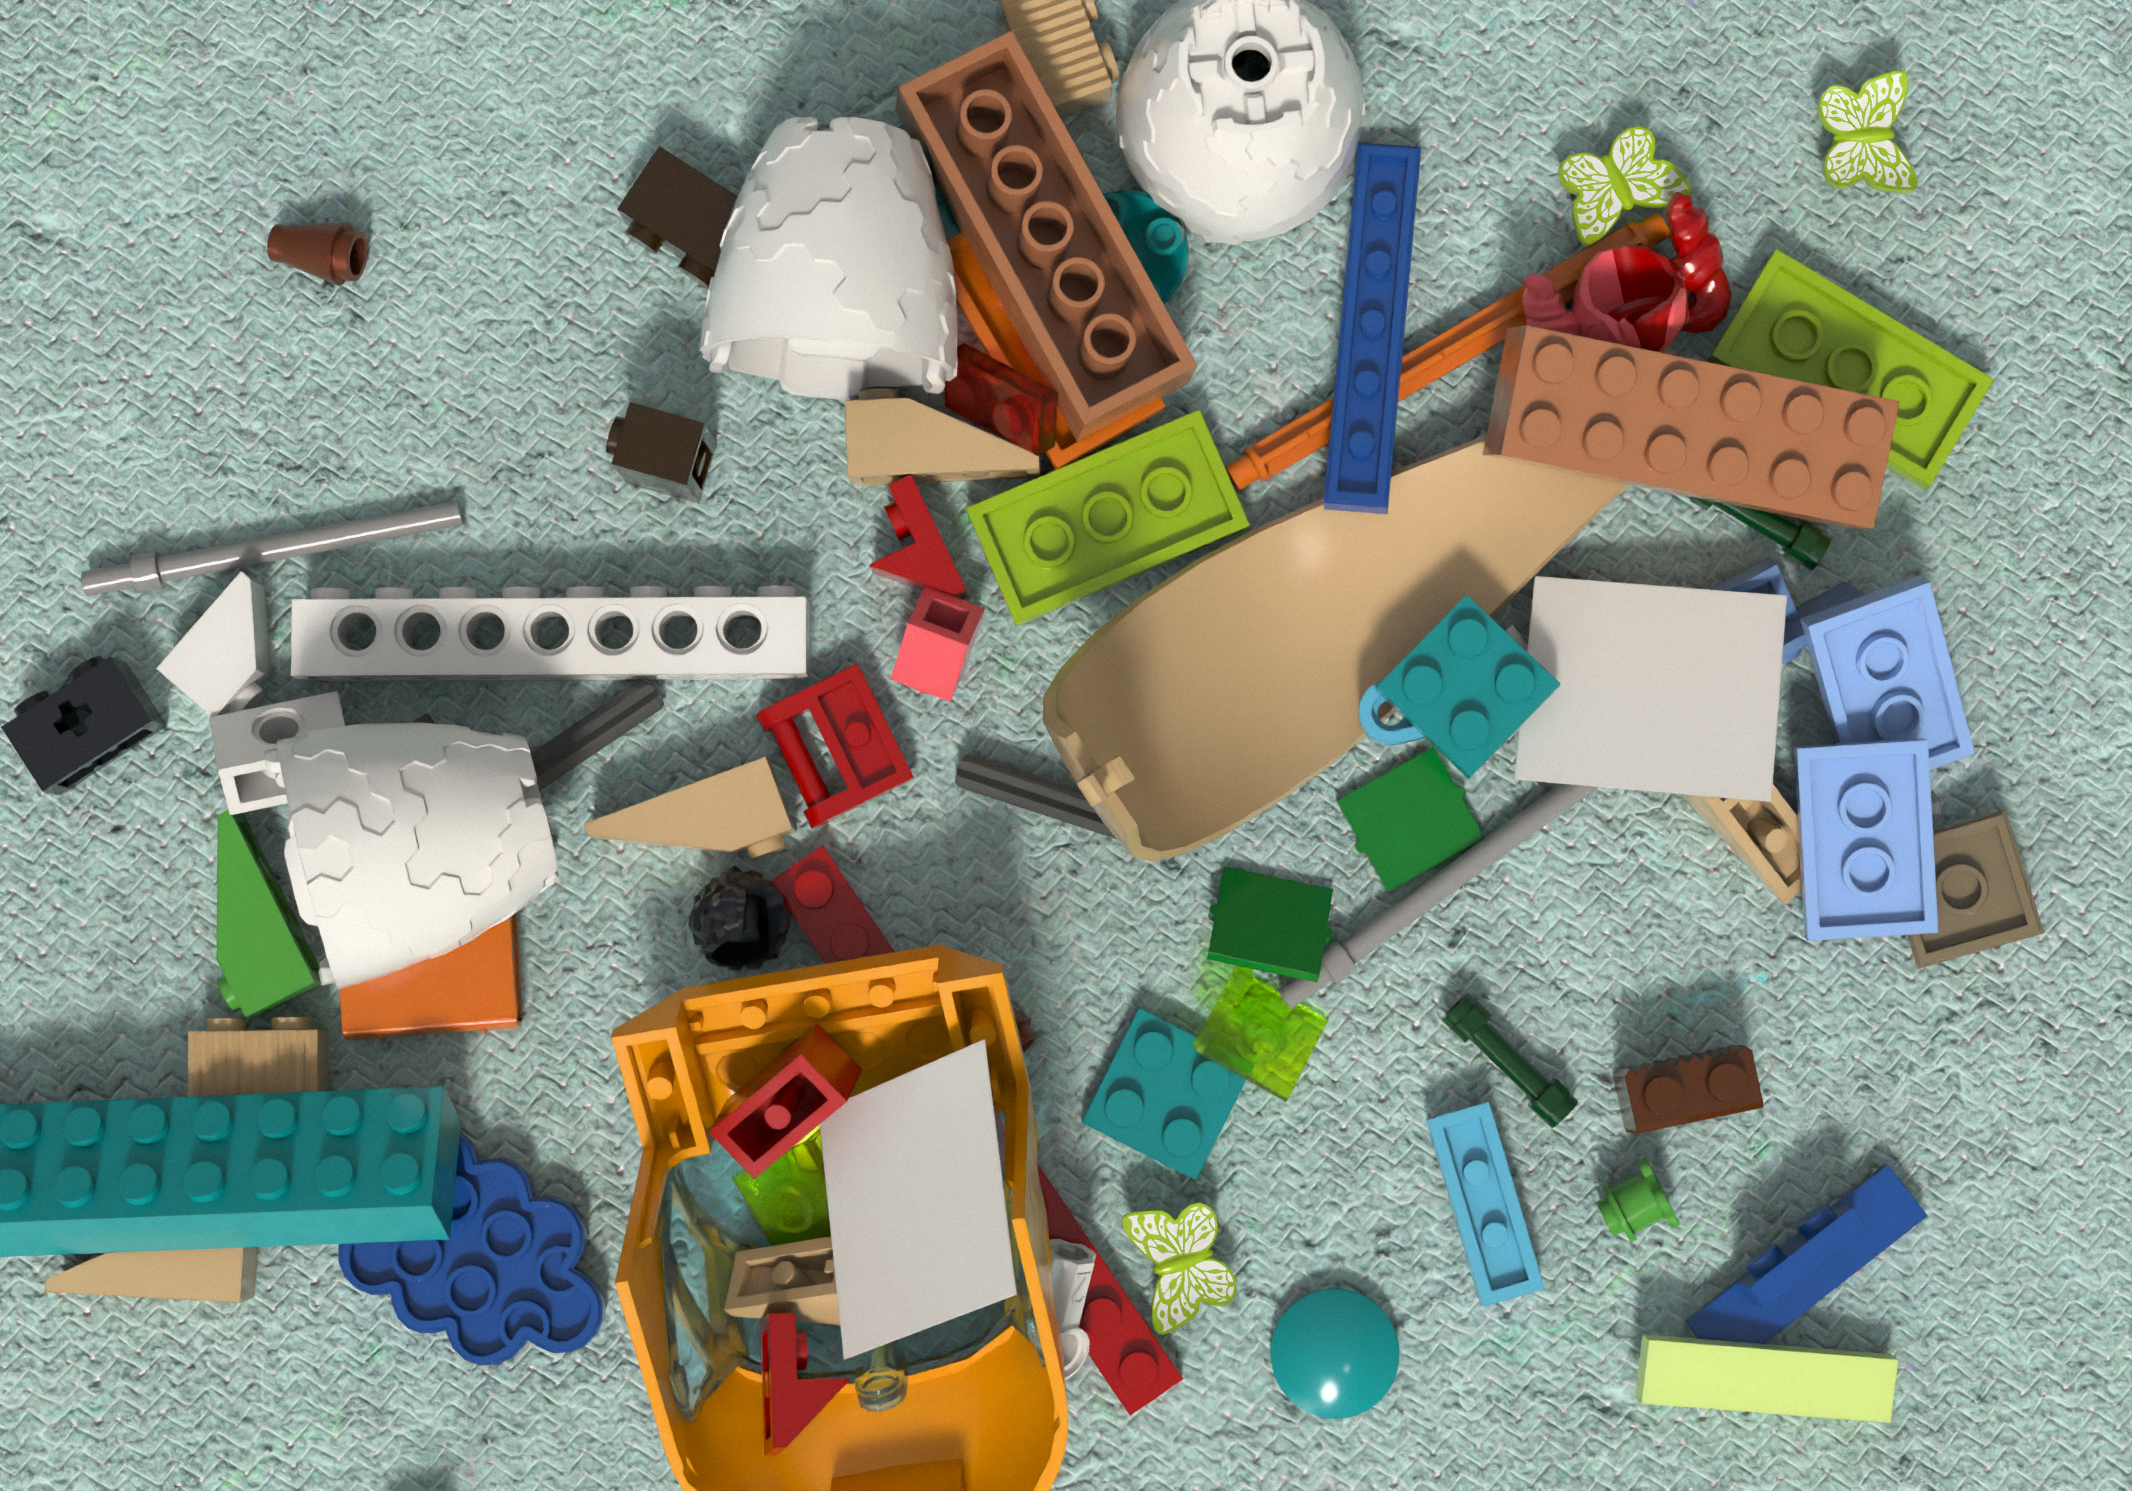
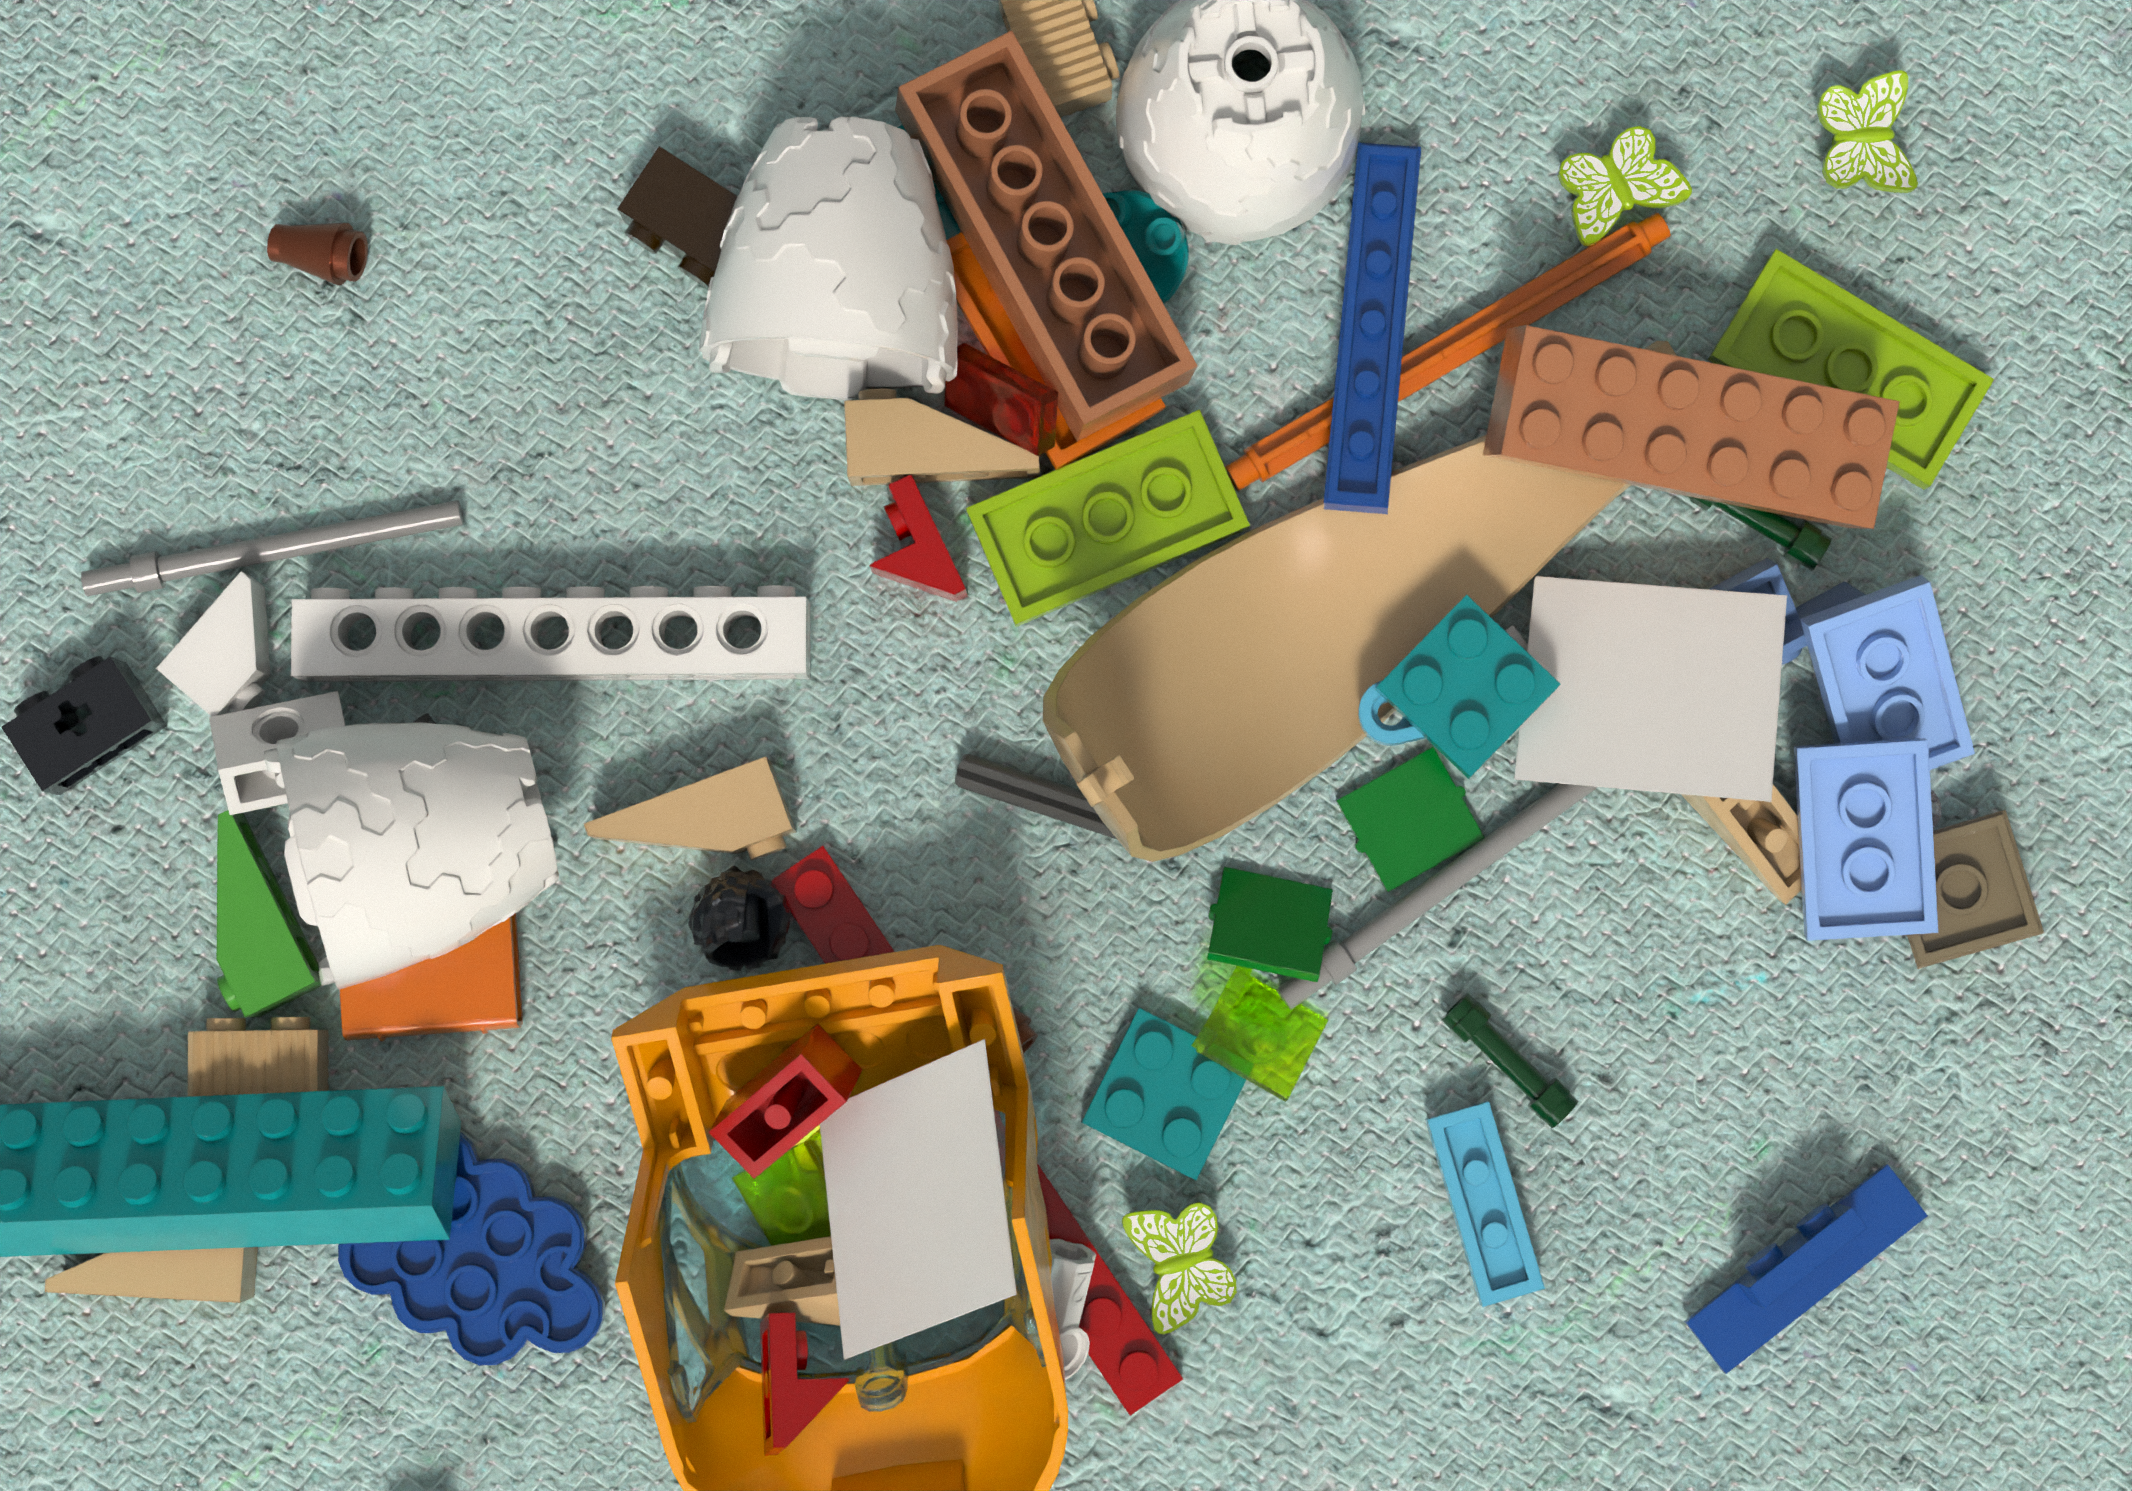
dark grey axle [531,679,664,791] -> none
dark brown brick [606,402,717,504] -> none
red plate [756,663,914,829] -> none
coral brick [891,586,985,702] -> none
teal dish [1270,1287,1399,1419] -> none
red hair [1521,192,1732,352] -> none
bright green brick [1596,1157,1680,1242] -> none
reddish brown brick [1613,1045,1763,1134] -> none
yellowish green tile [1635,1334,1899,1423] -> none

